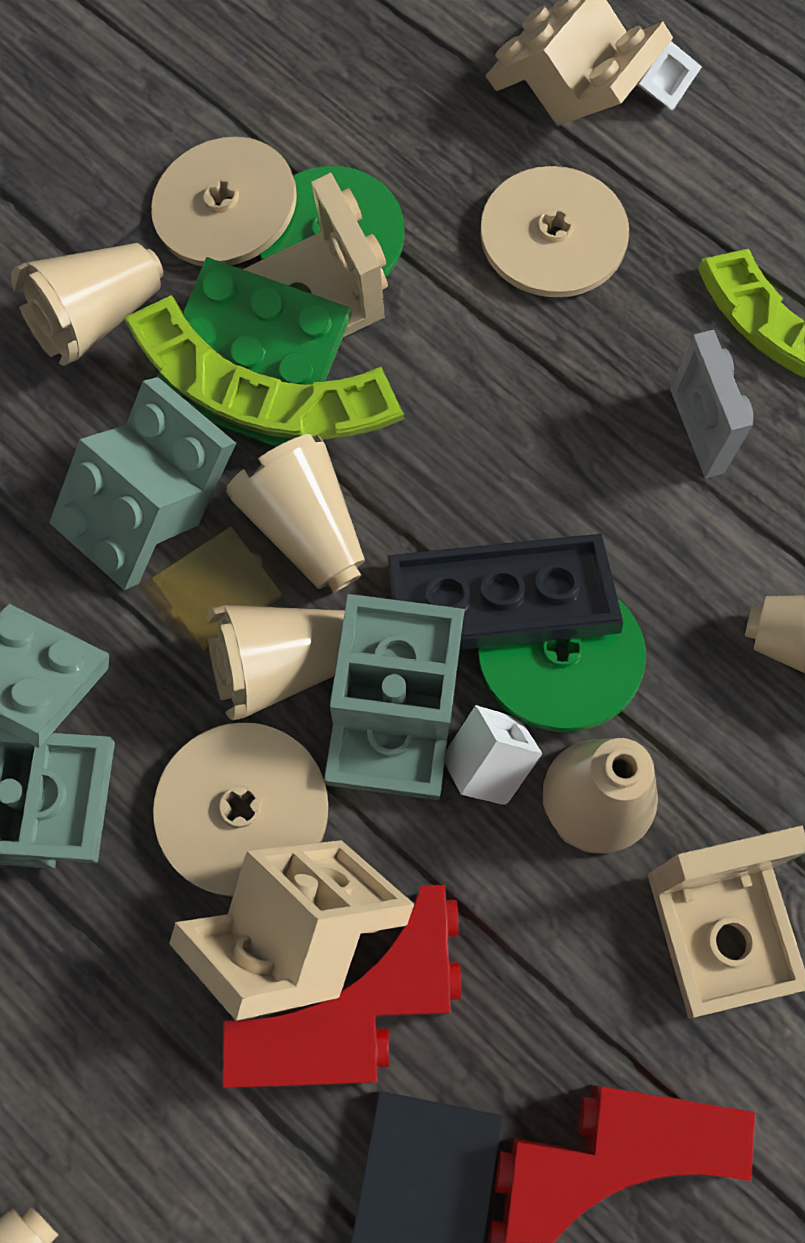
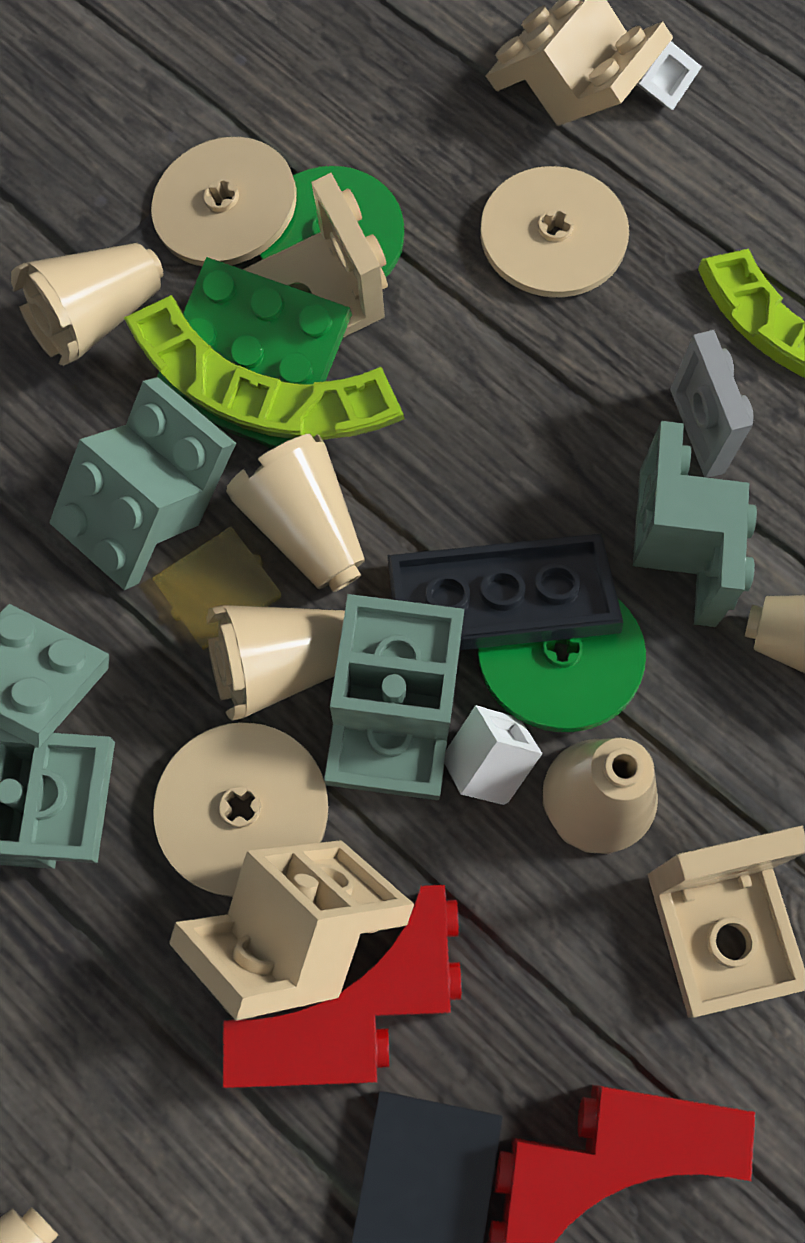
none -> sand green bracket [633,421,757,627]

